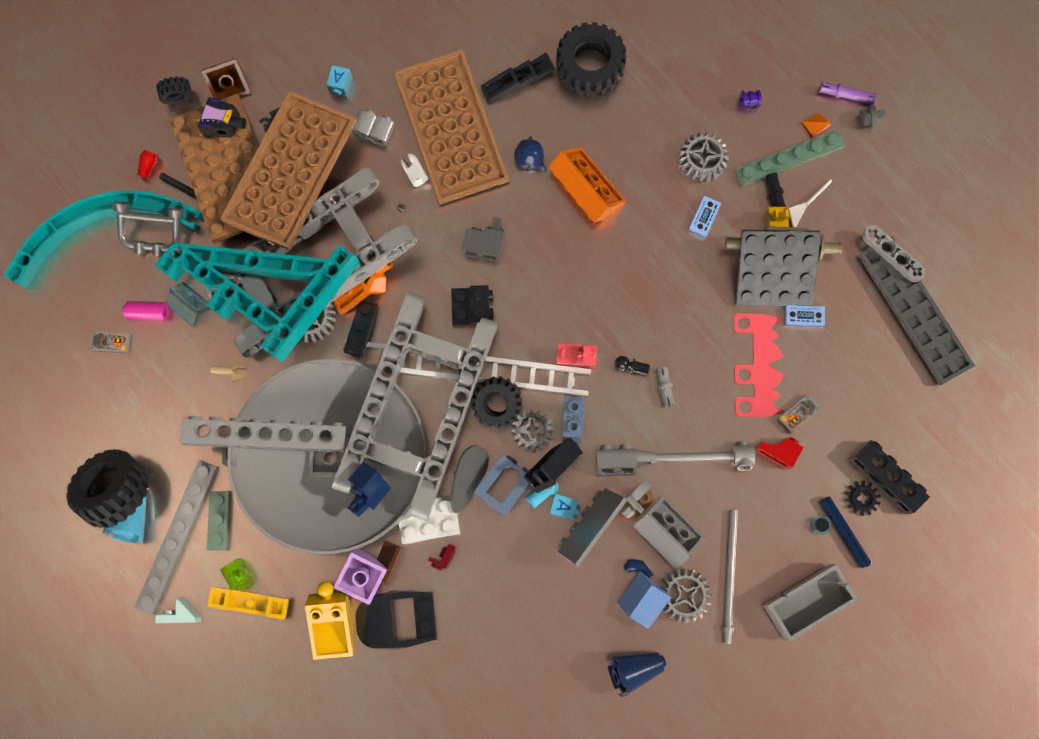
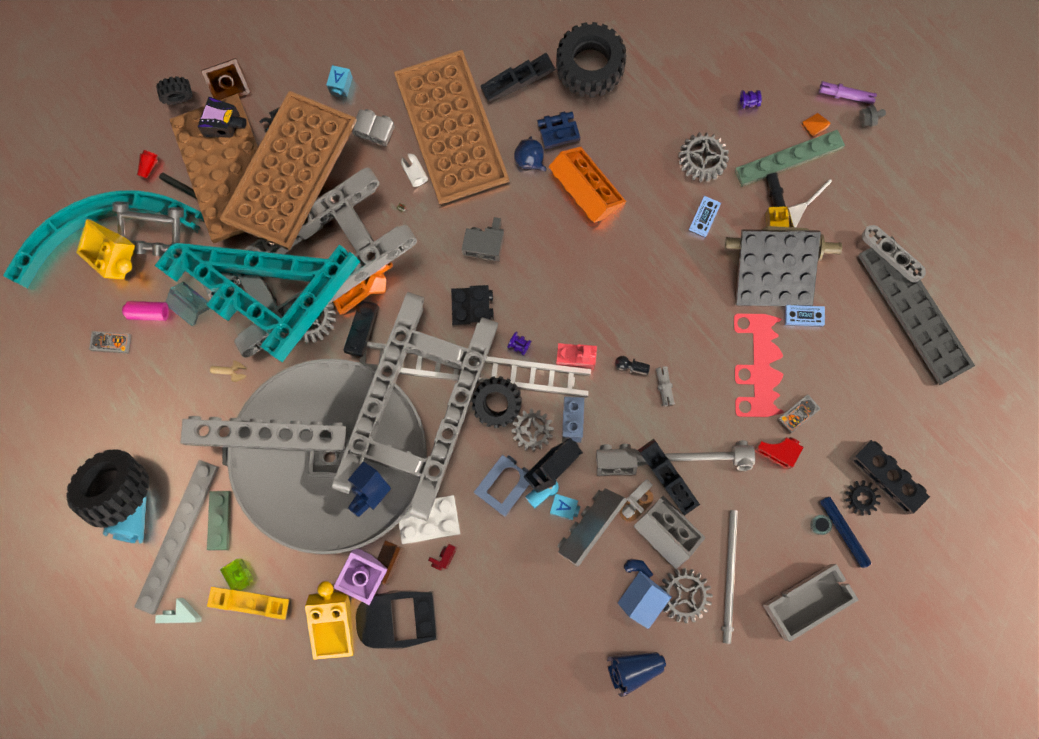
dark grey shield [451,445,489,513] -> none
none -> yellow slope [76,219,135,279]
none -> dark purple bush [507,331,532,356]
none -> dark blue plate [537,111,581,149]
none -> black slope [638,439,700,516]

